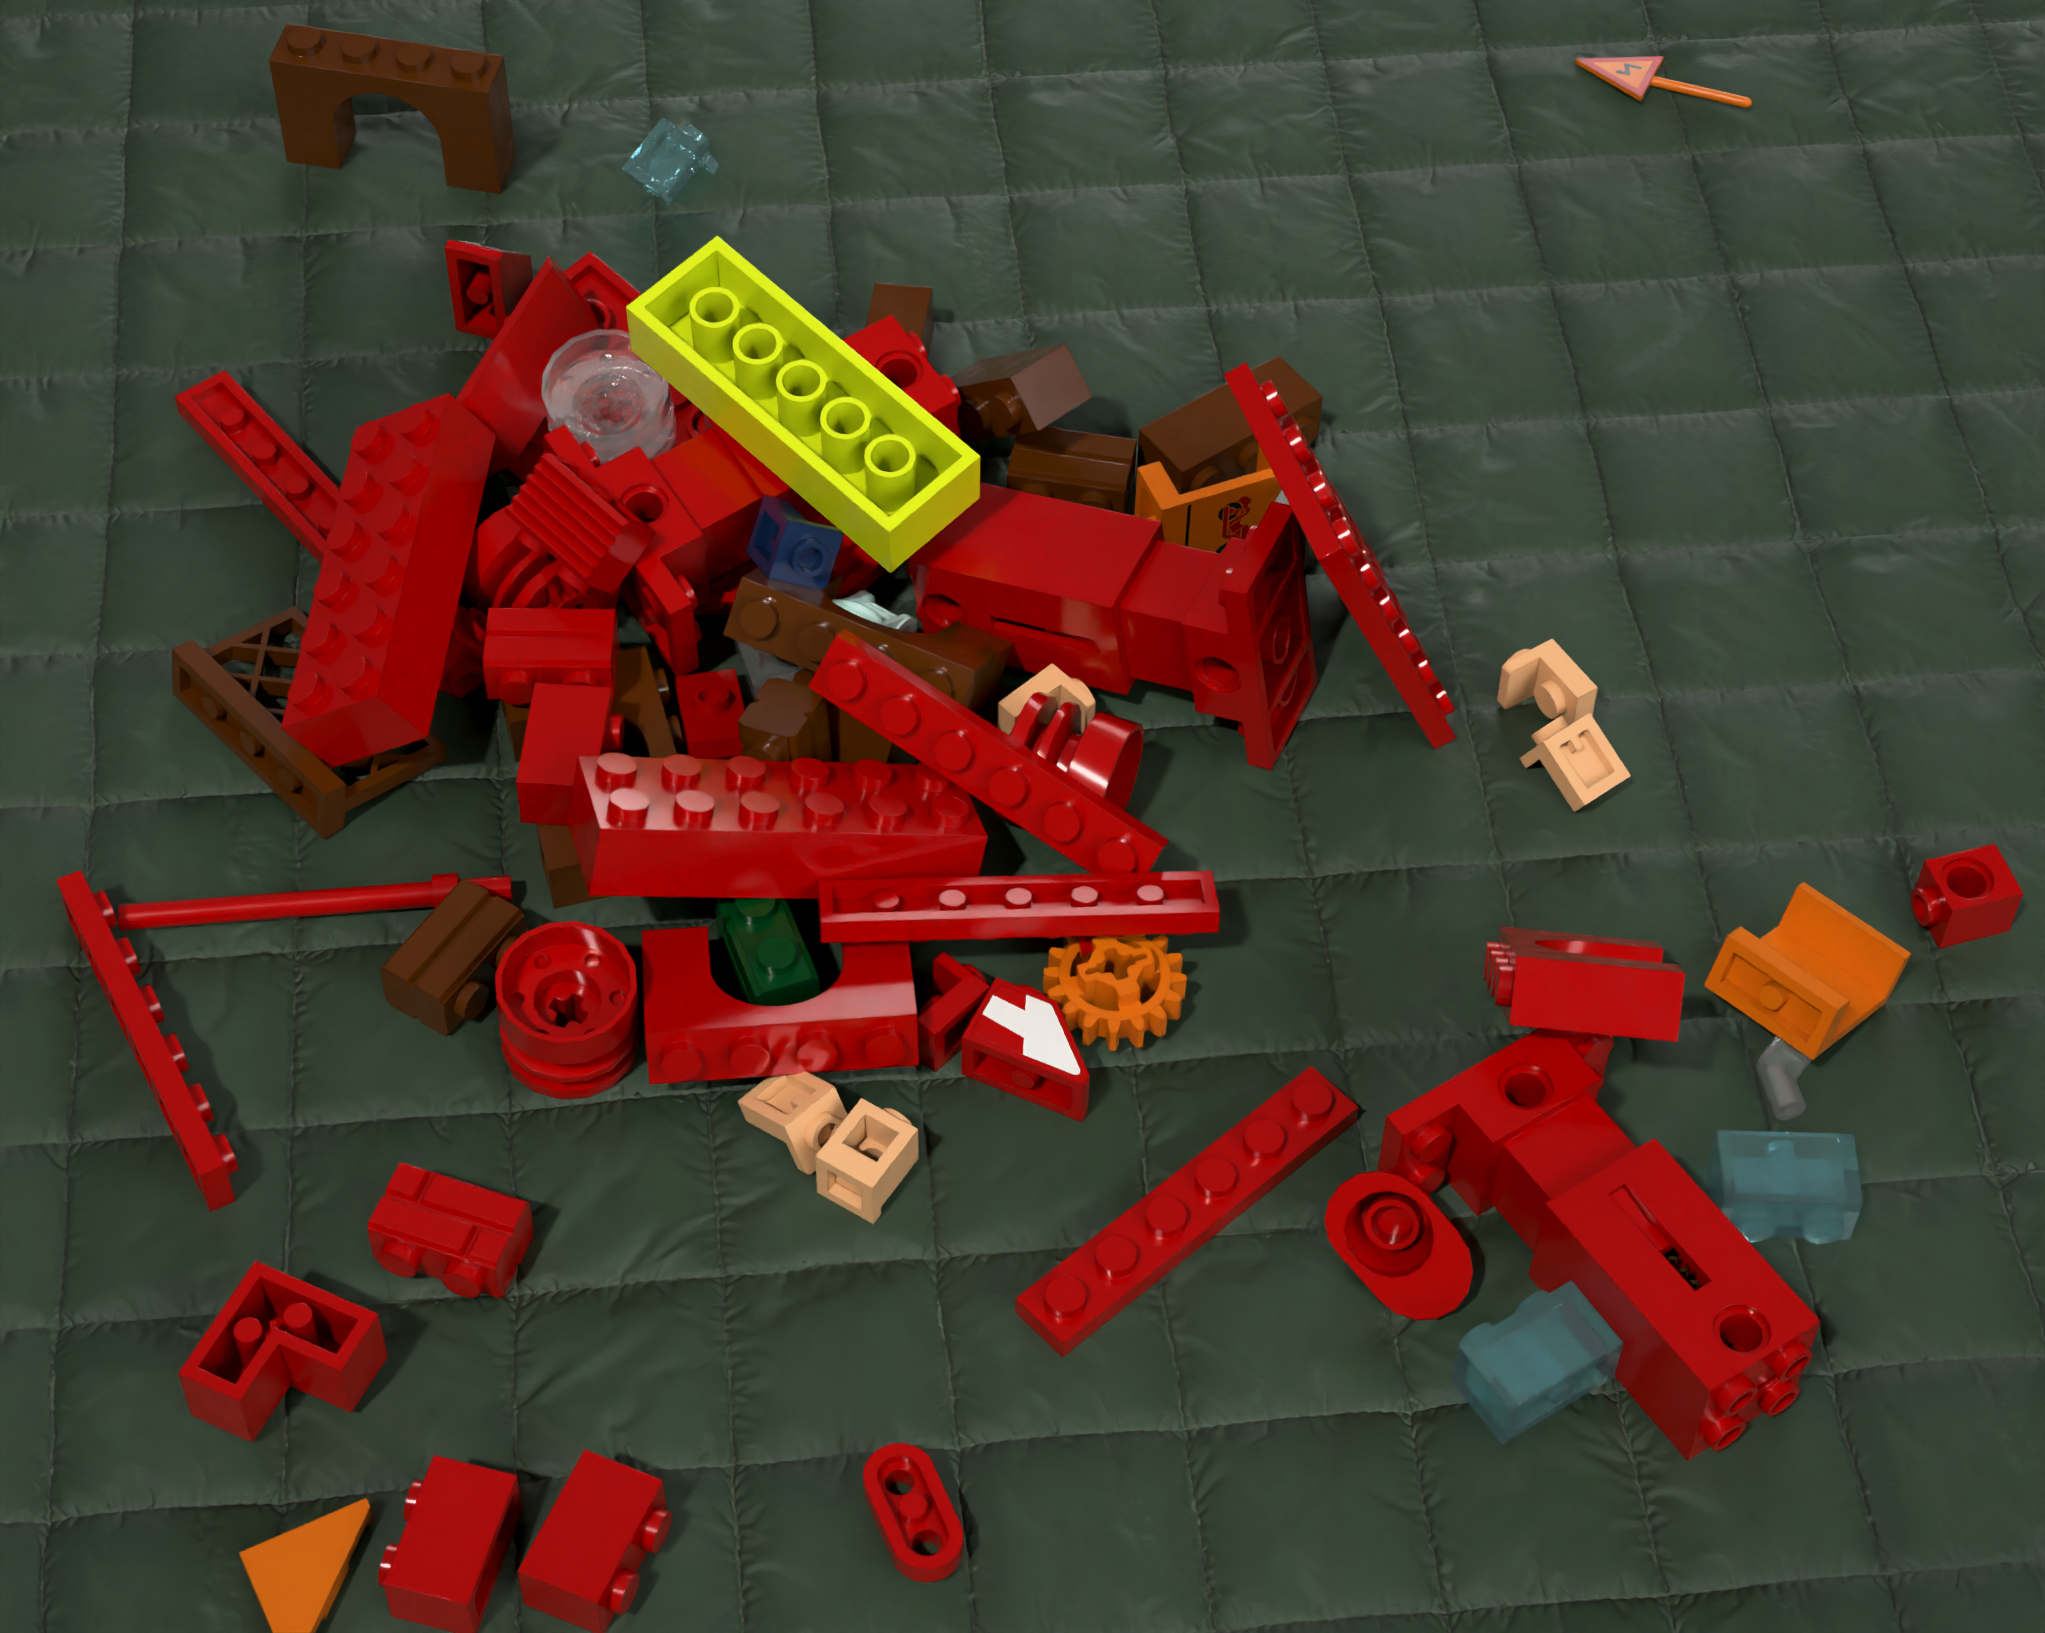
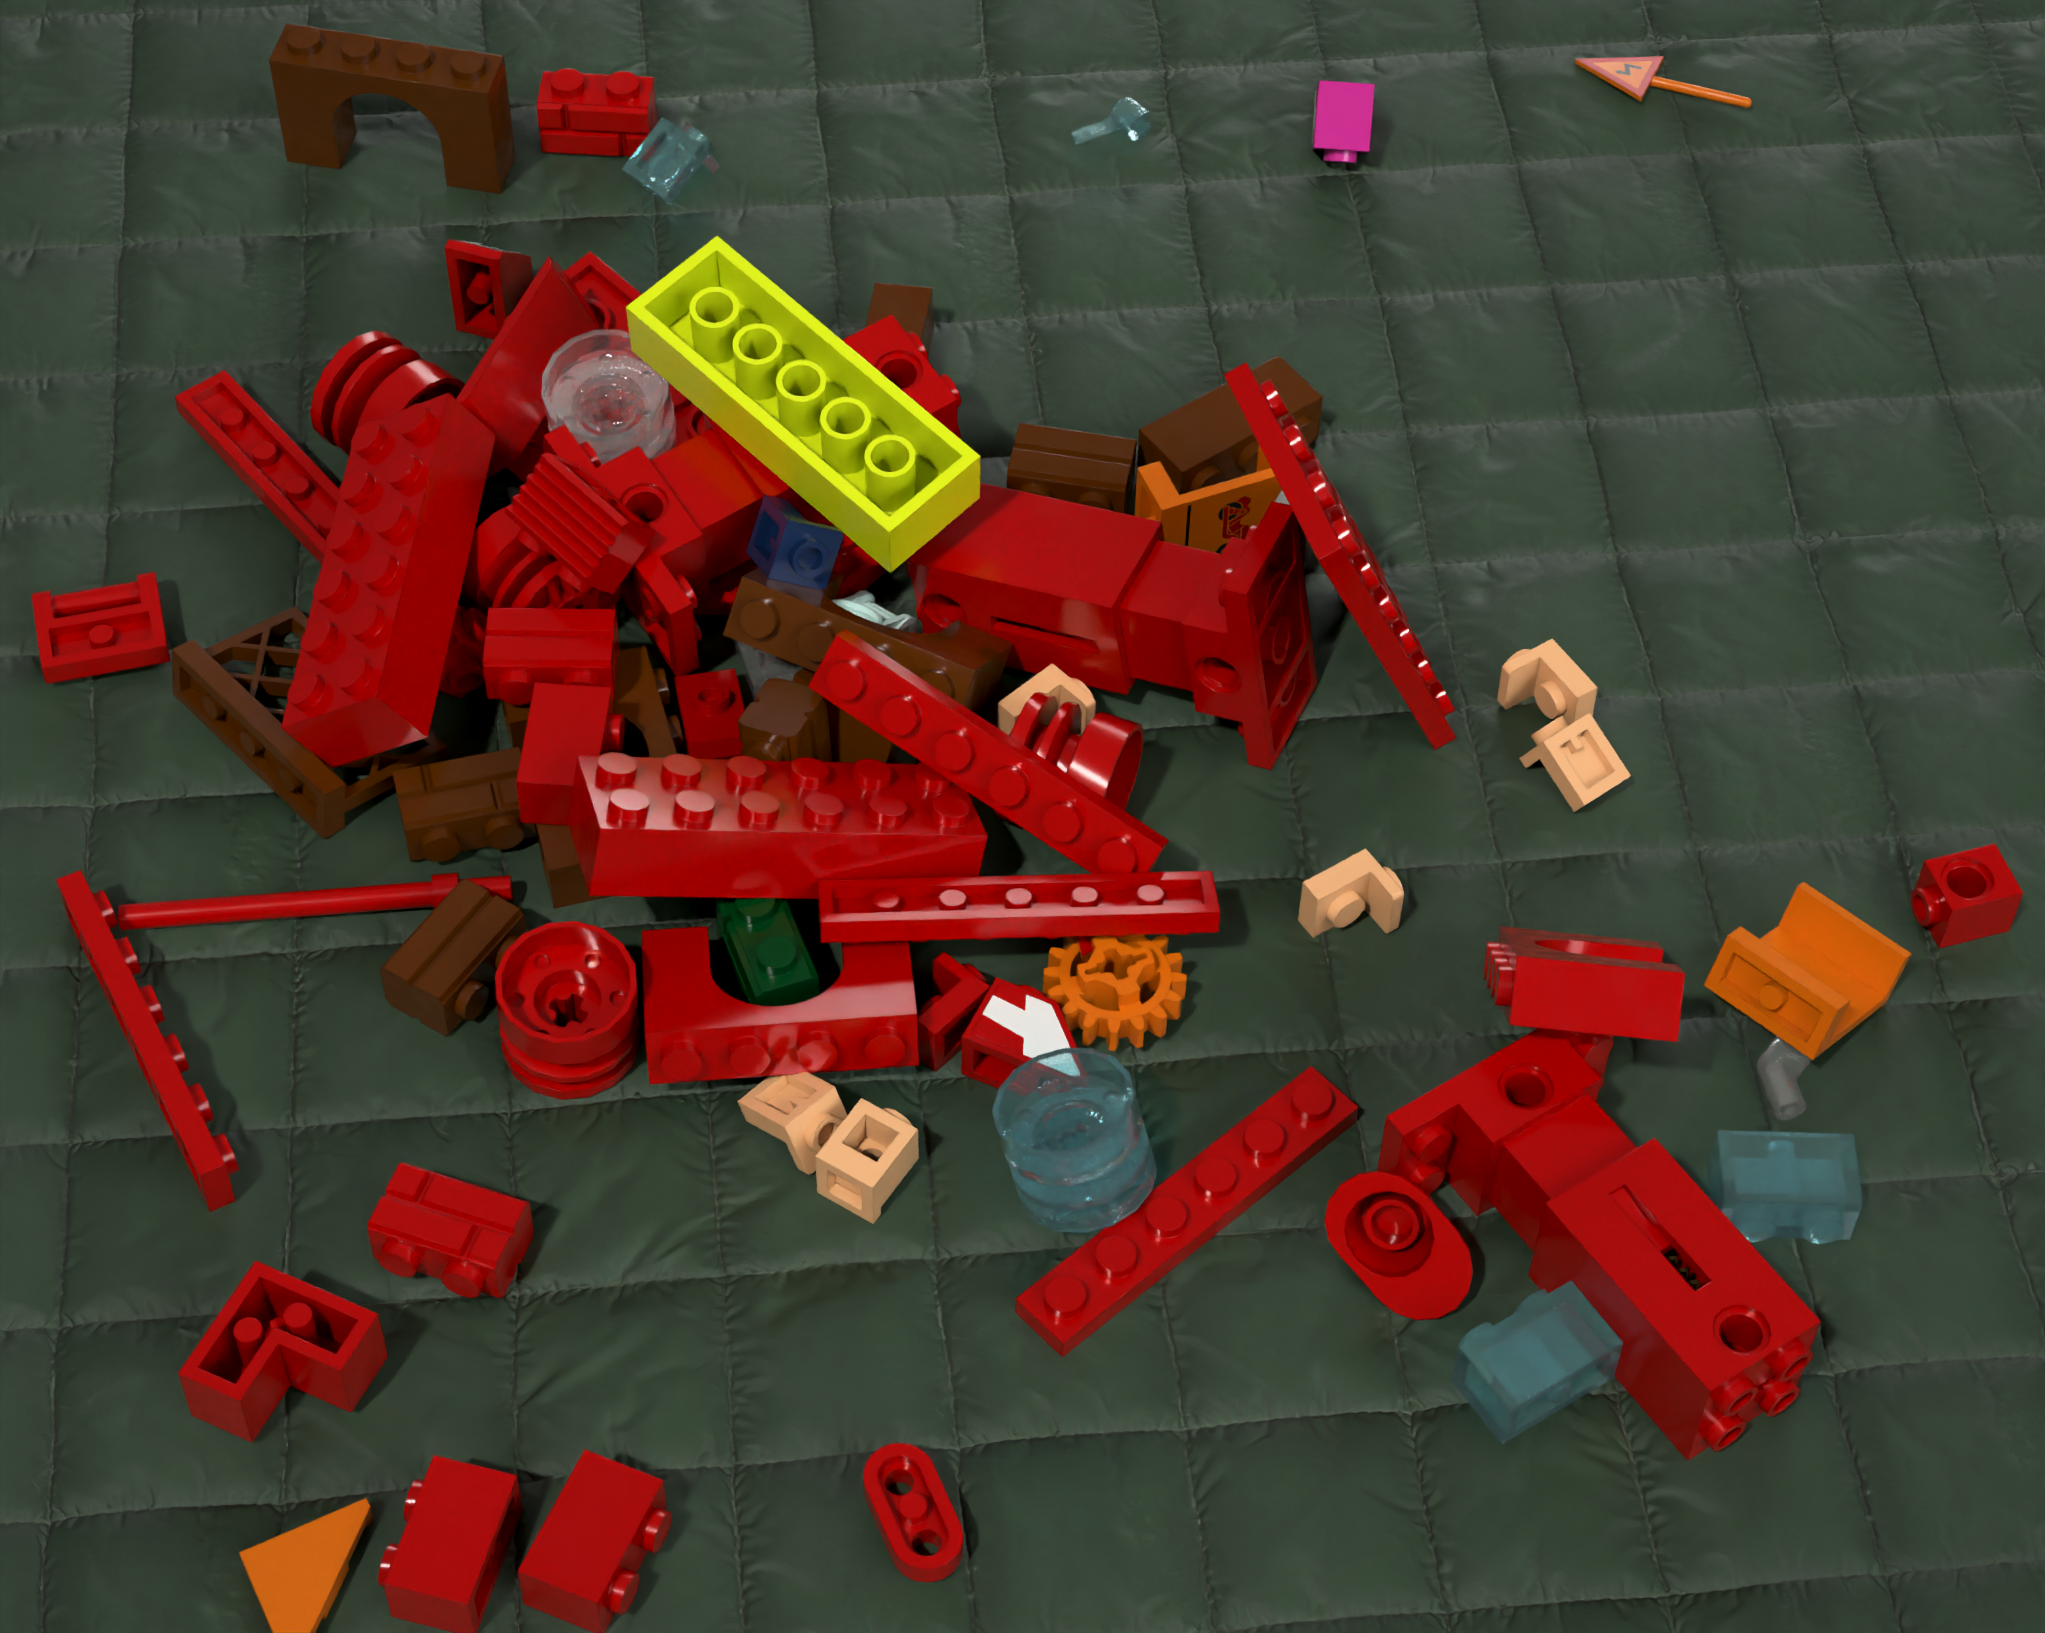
reddish brown brick [951,343,1092,443] -> none
none -> red plate [32,571,171,684]
none -> red wheel [310,331,465,456]
none -> reddish brown brick [392,747,537,862]
none -> red brick [537,68,658,158]
none -> clear light blue wheel [992,1048,1157,1233]
none -> clear light blue hand [1071,97,1151,145]
none -> light nougat bracket [1298,848,1404,938]
none -> dark pink slope [1312,80,1375,163]

